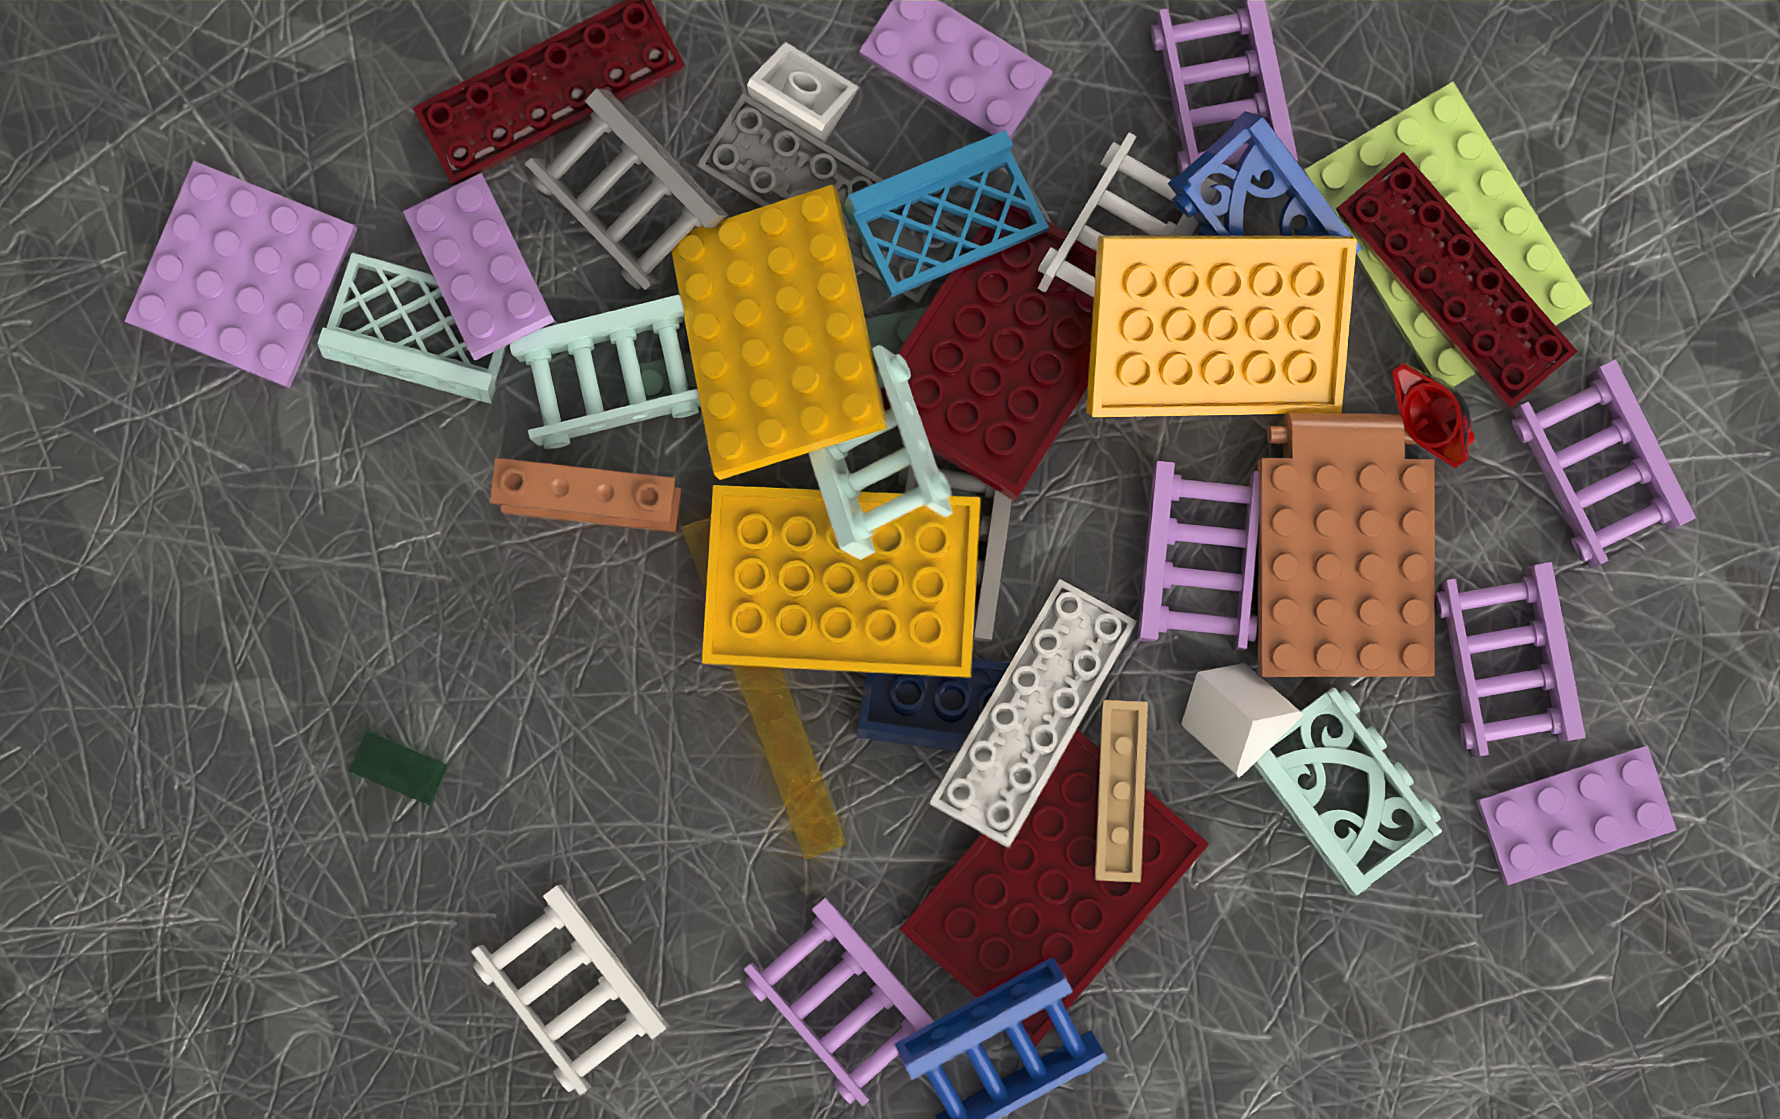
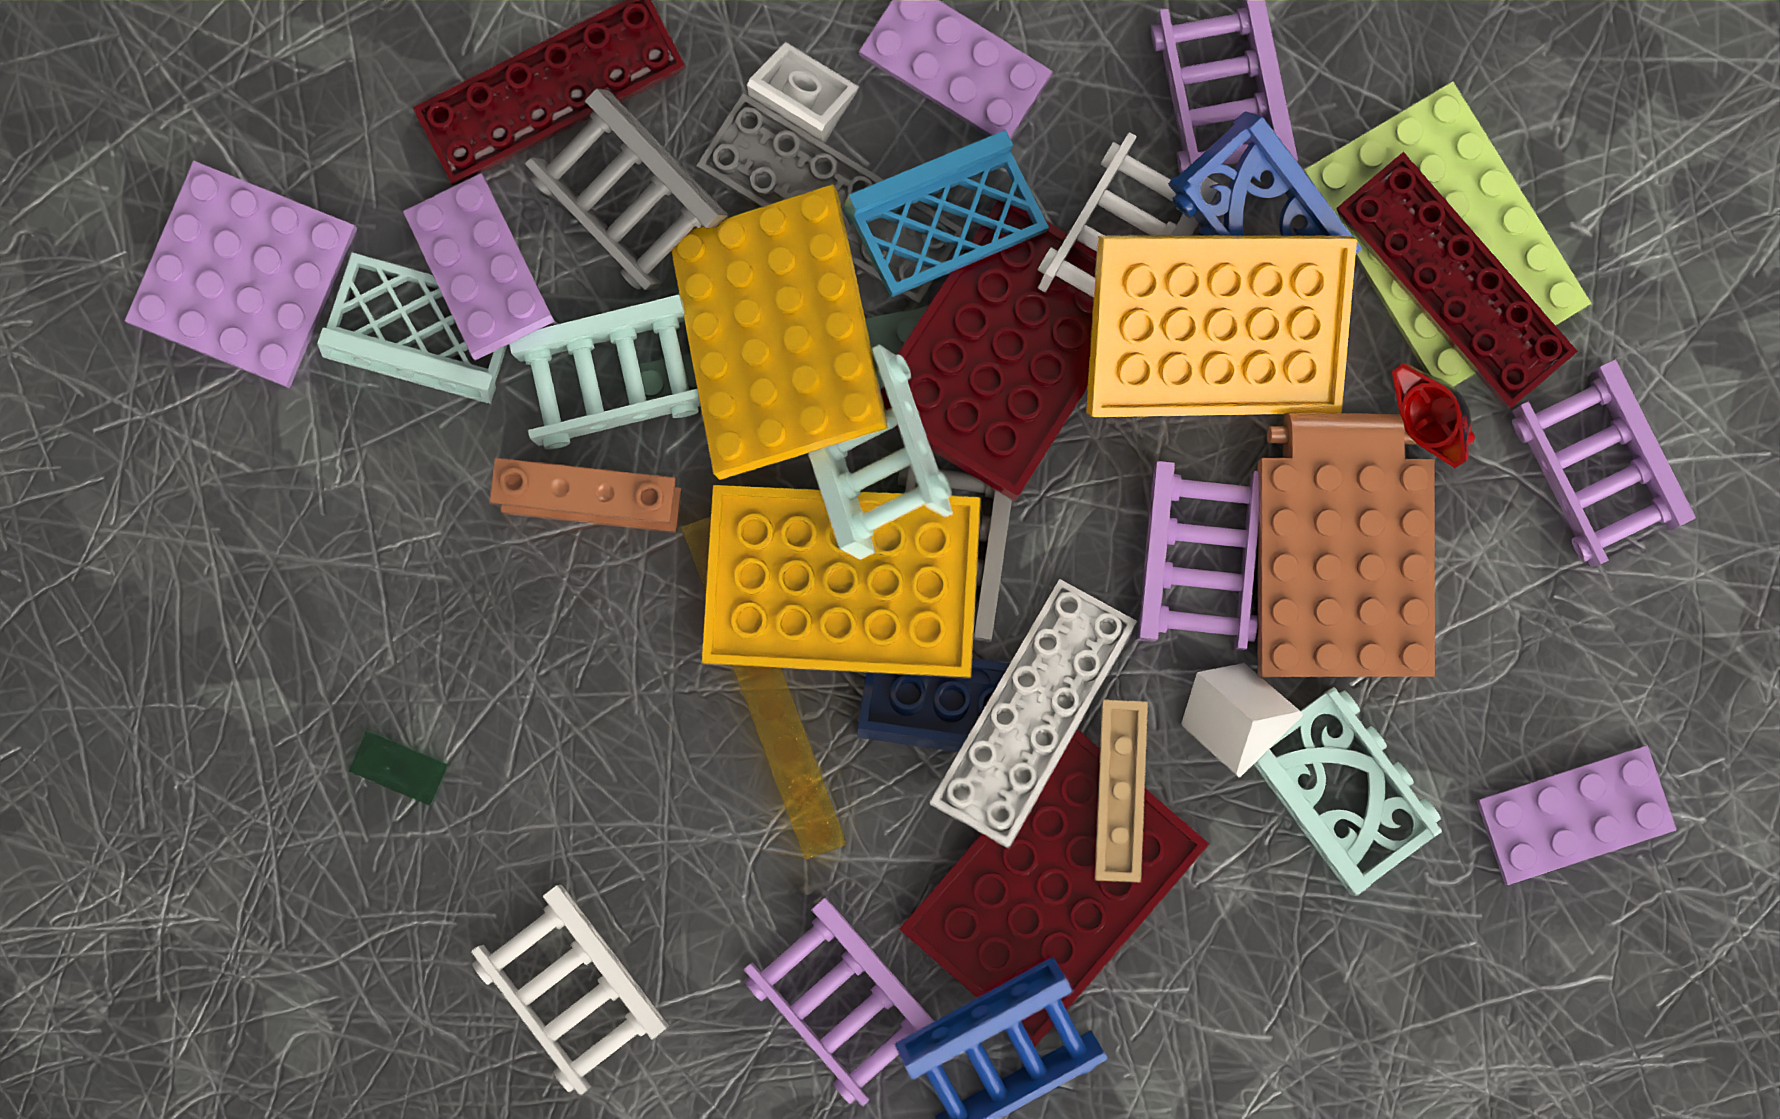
lavender fence [1435,562,1586,757] -> none

